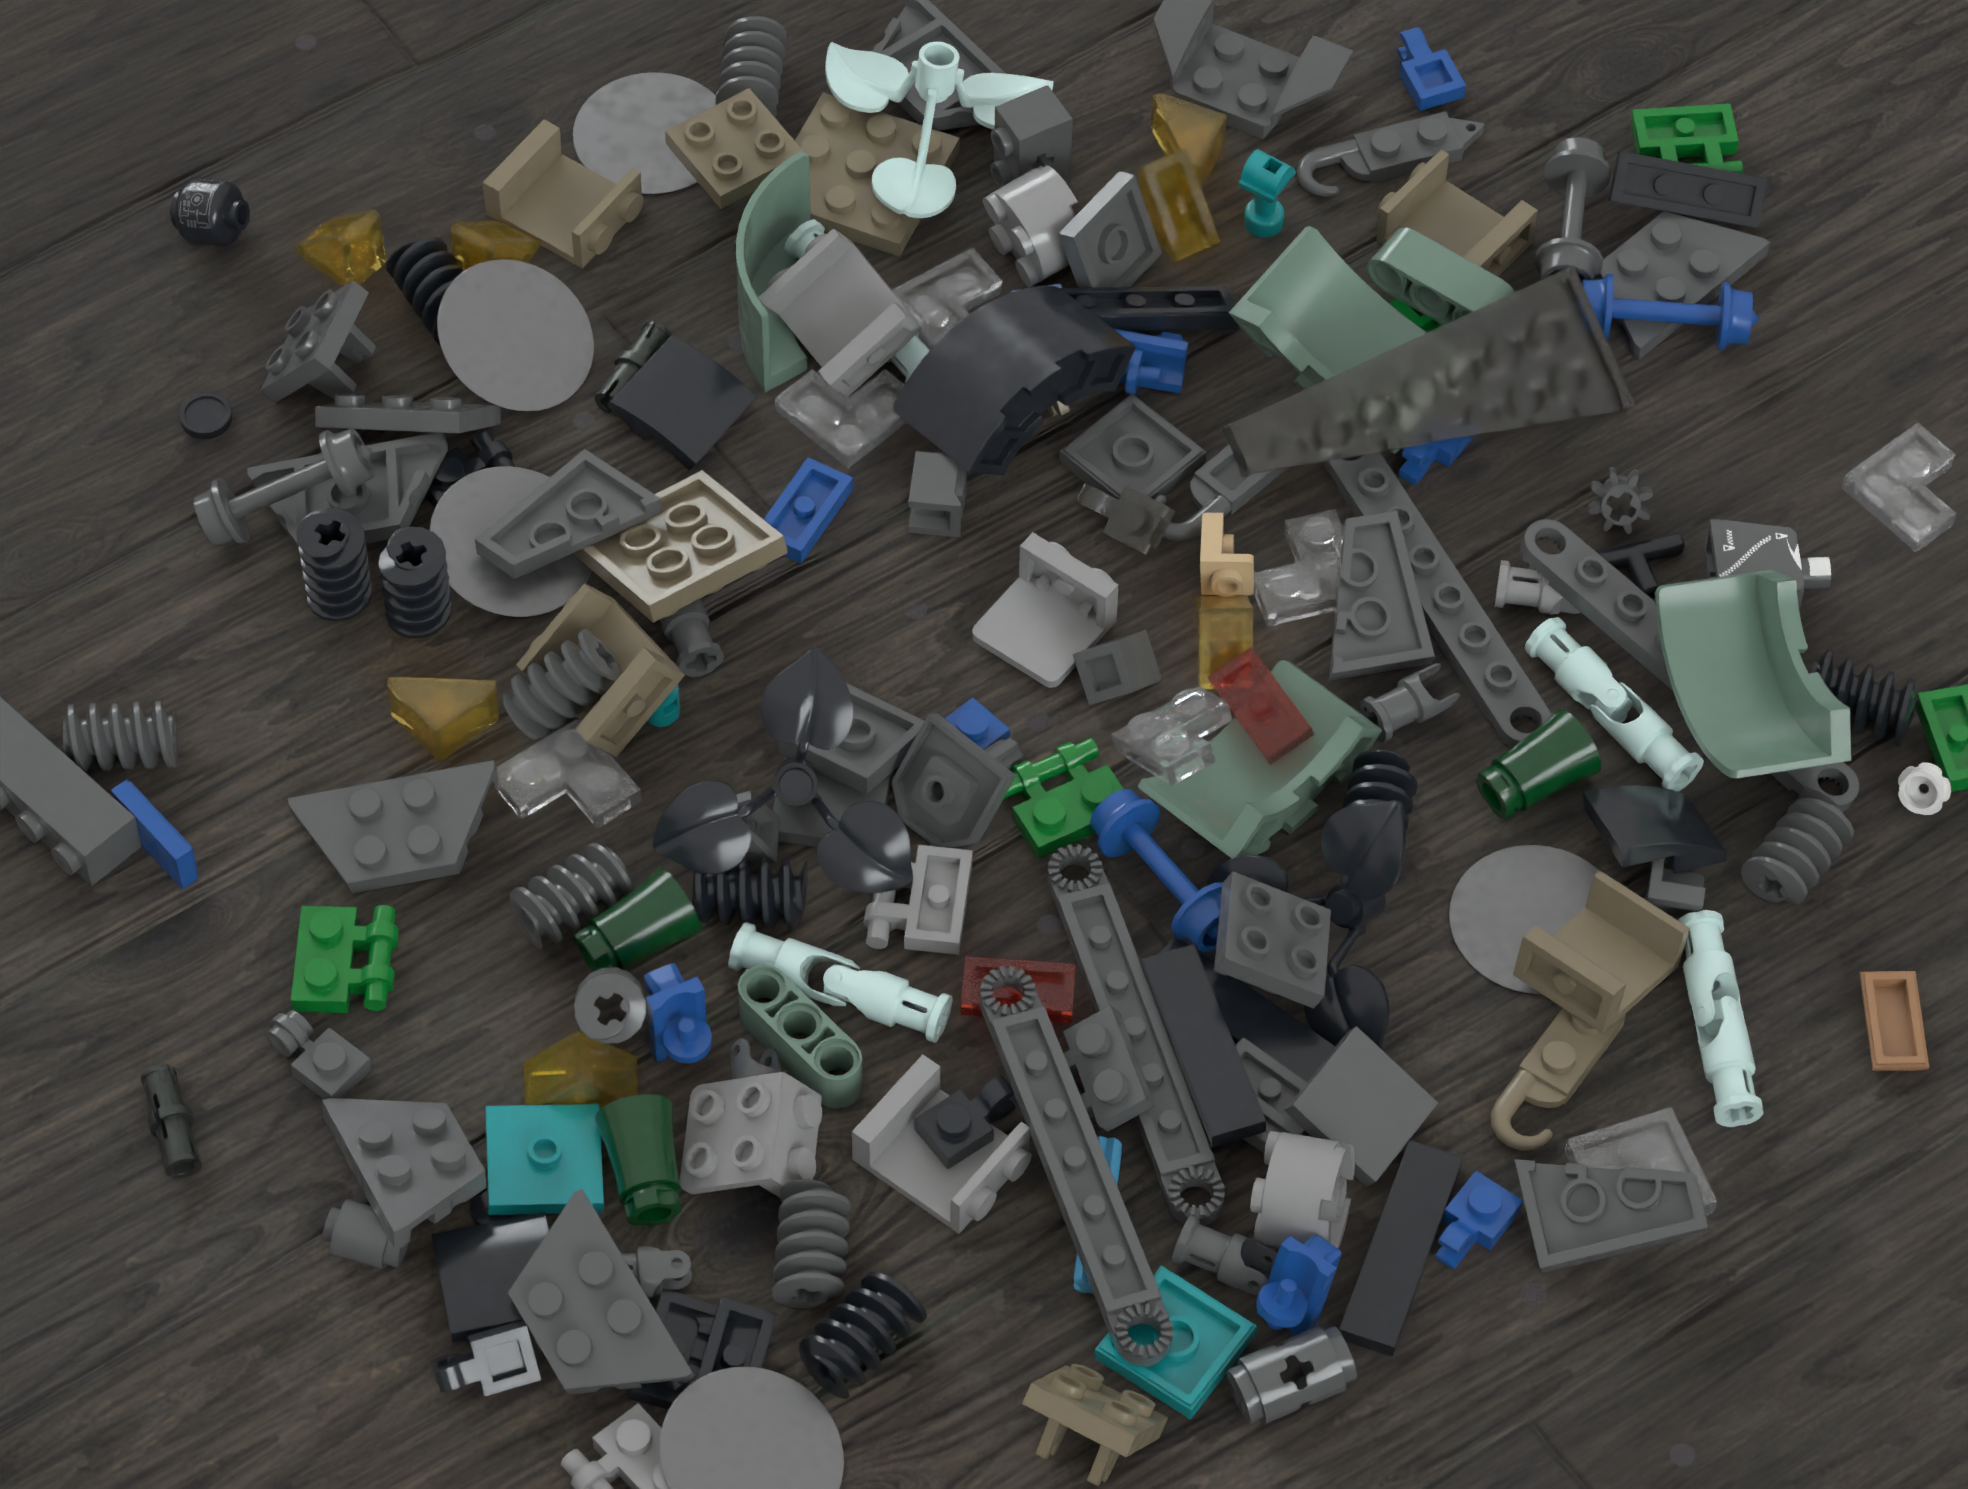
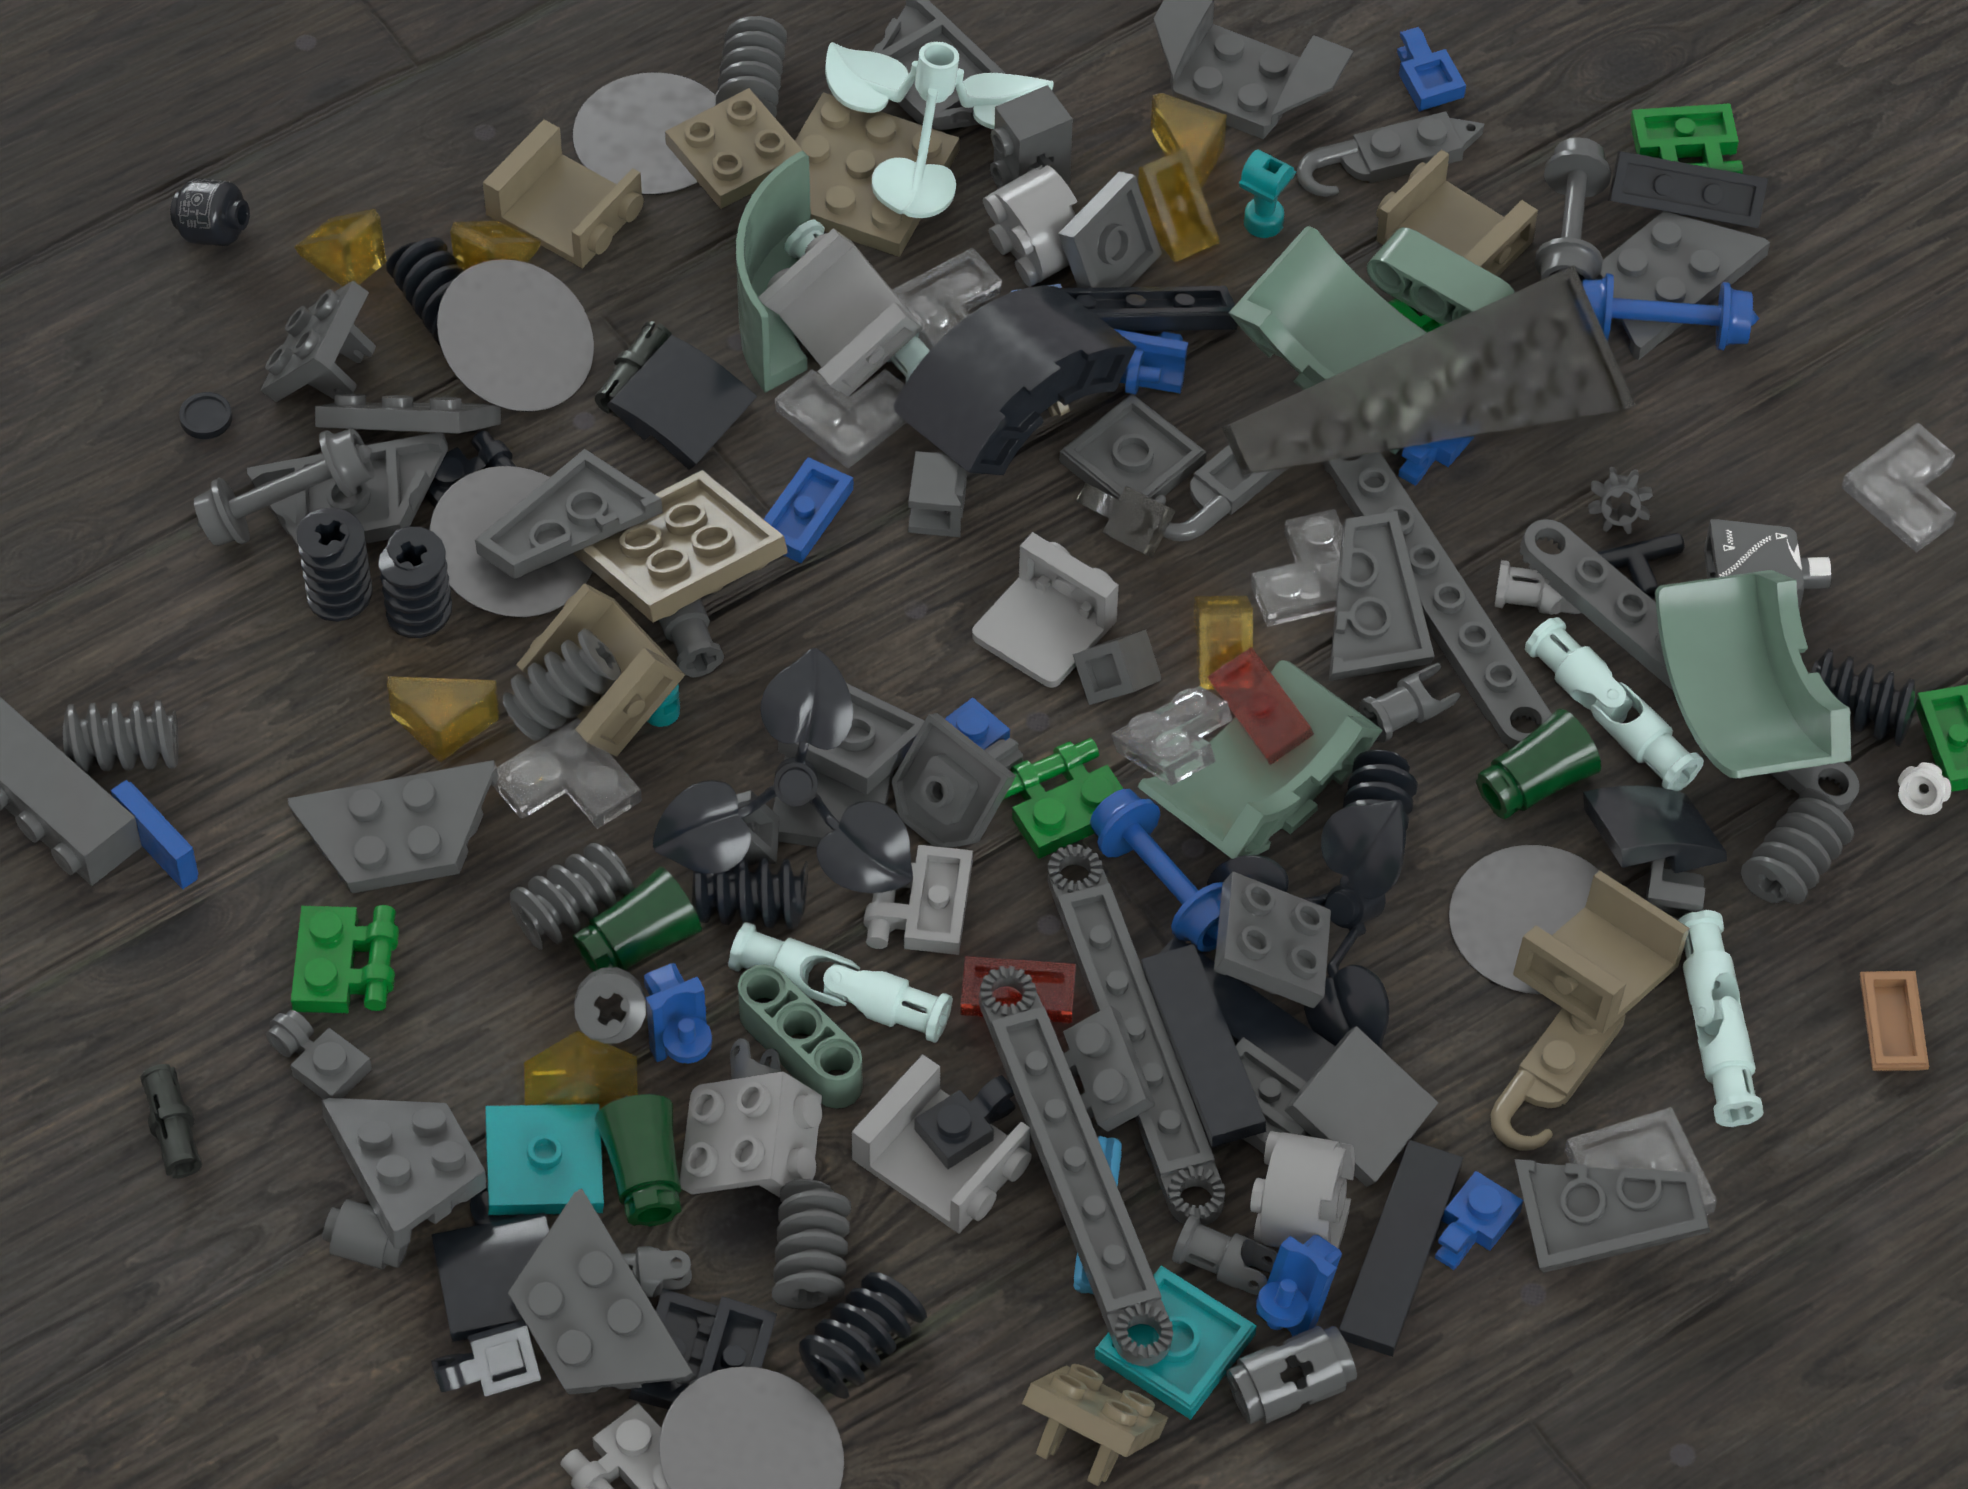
tan bracket [1200,513,1254,597] -> none

